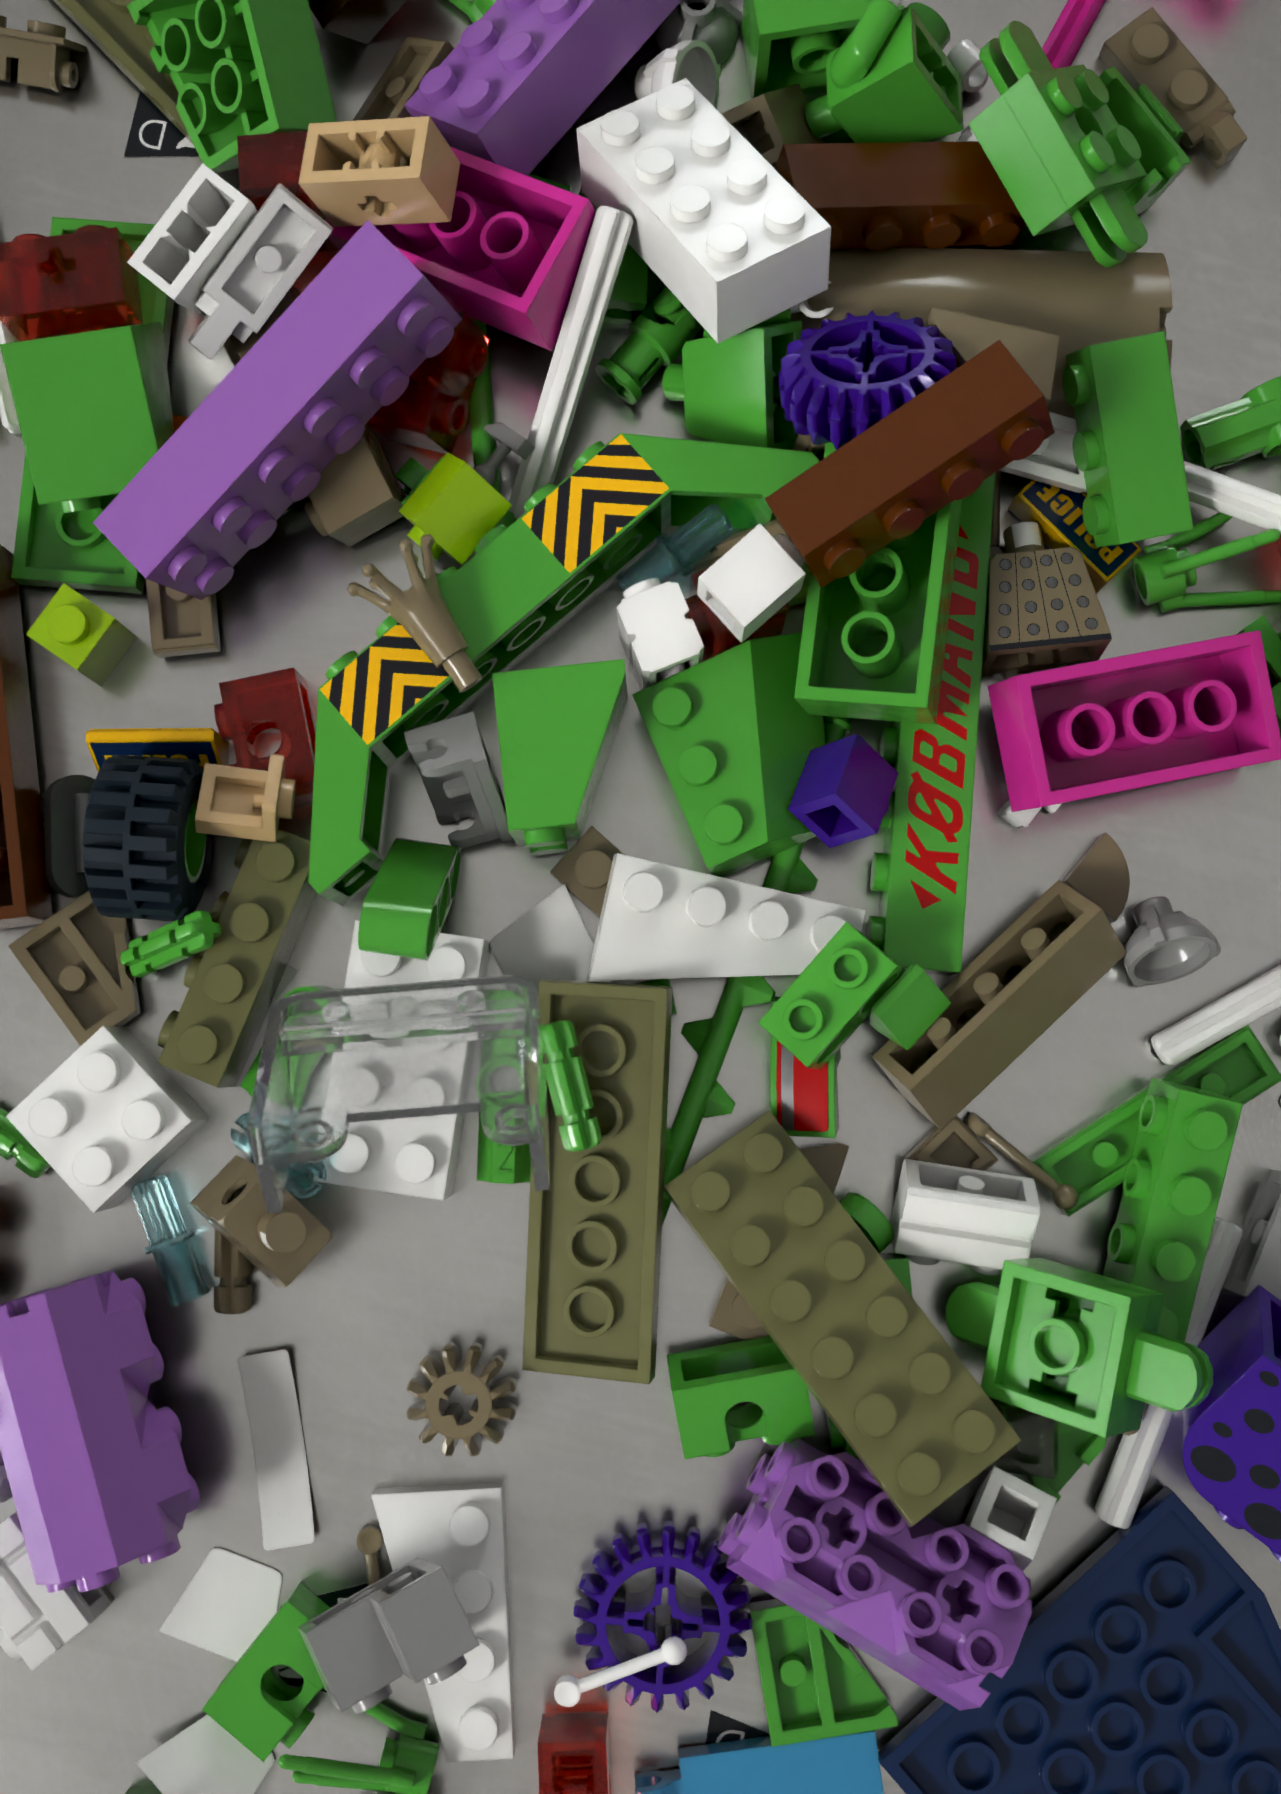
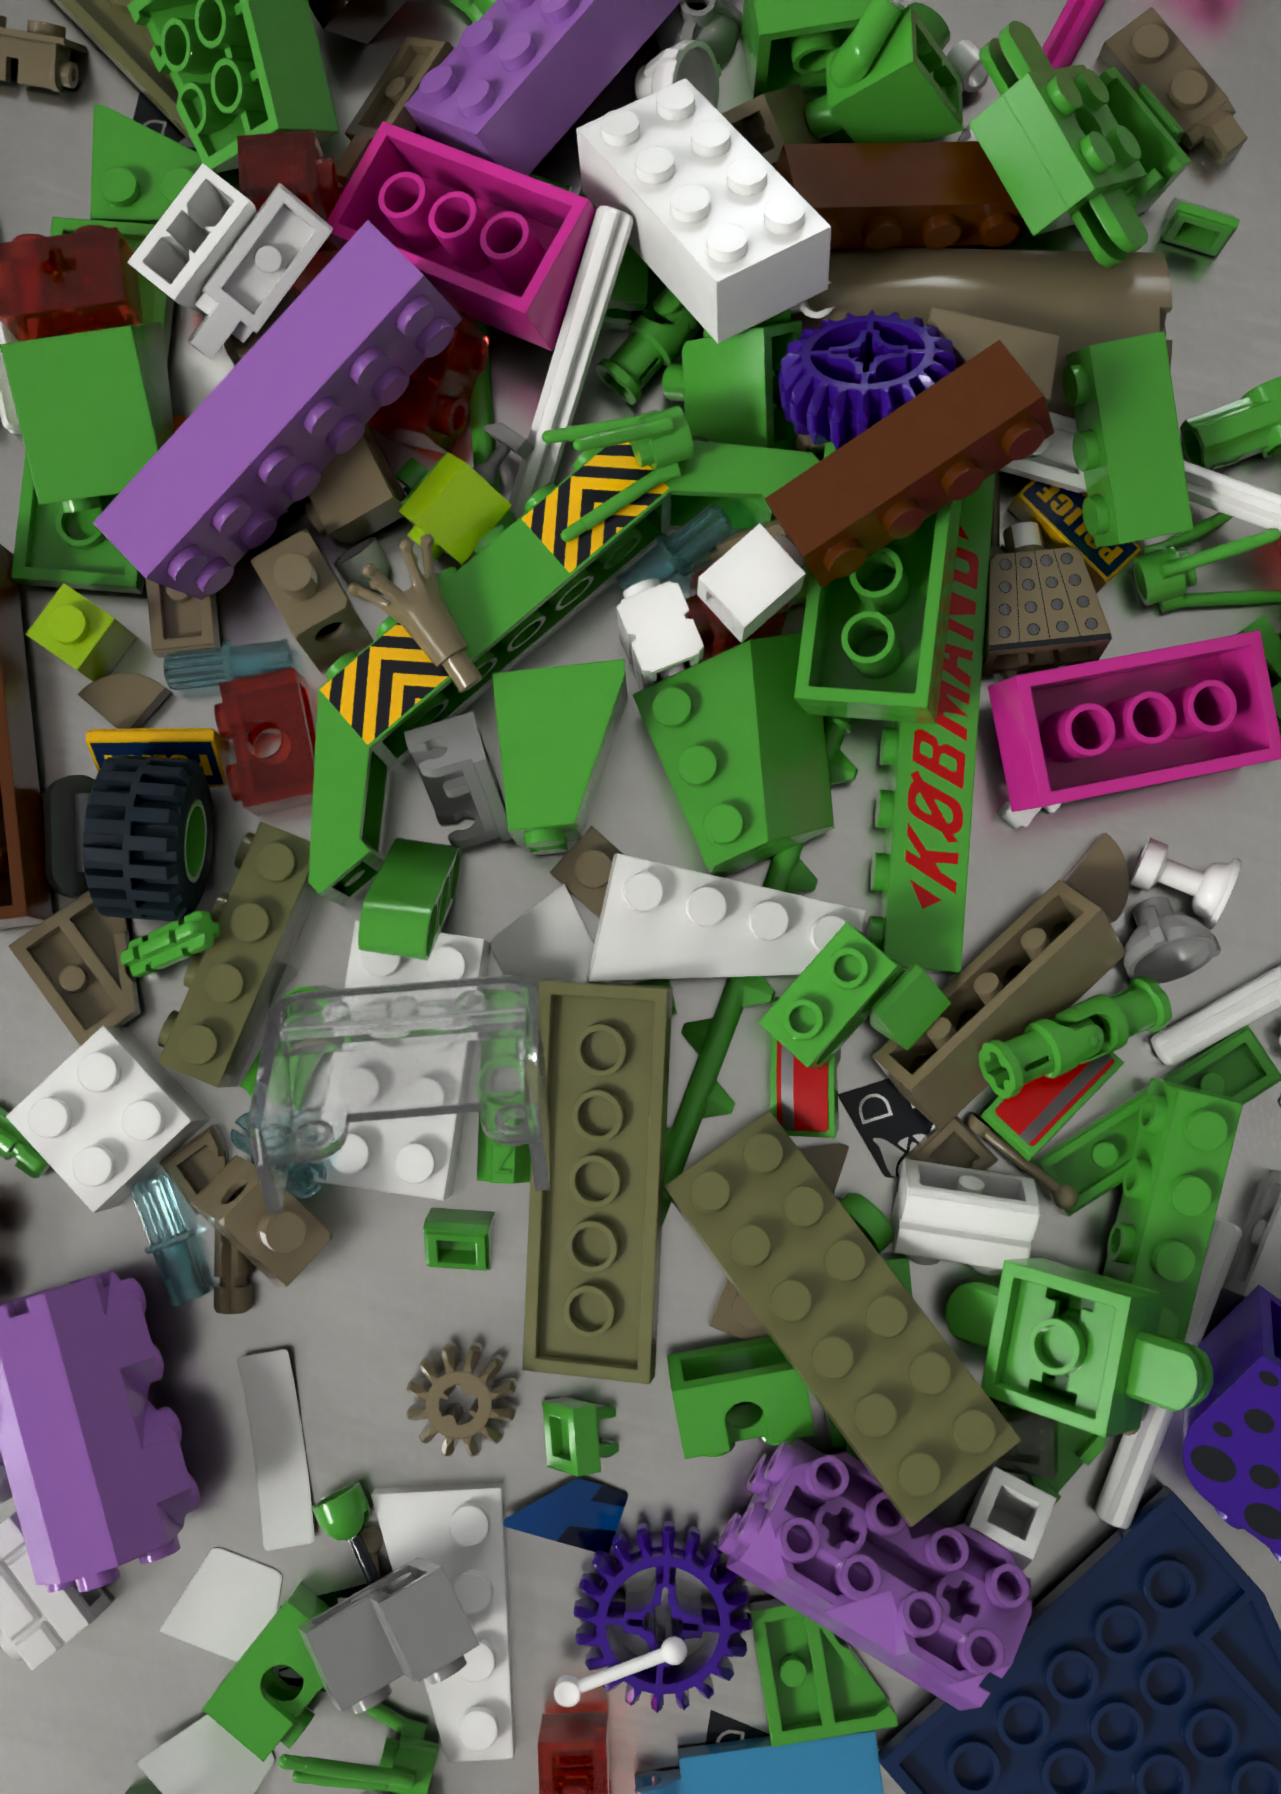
tan bracket [195,754,296,842] -> none
tan brick [298,116,460,227] -> none
bright green axle [535,1020,602,1152] -> none
dark purple brick [788,733,899,848] -> none
none -> dark tan tile [77,673,171,729]
none -> bright green wing [90,104,220,224]
none -> dark tan tile [160,1124,229,1215]
none -> clear light blue axle [163,638,293,691]
none -> dark tan torso [251,529,374,673]
none -> bright green hinge [312,1482,381,1585]
none -> white hinge [333,537,389,590]
none -> bright green slope [423,1208,495,1271]
none -> clear blue sticker [503,1478,628,1553]
none -> bright green plant [542,405,694,542]
none -> bright green tile [542,1397,619,1477]
none -> black sticker [838,1078,936,1178]
none -> bright green piece [978,976,1172,1099]
none -> slope [980,1052,1124,1162]
none -> white piece [1130,838,1242,930]
none -> bright green slope [1160,197,1240,256]

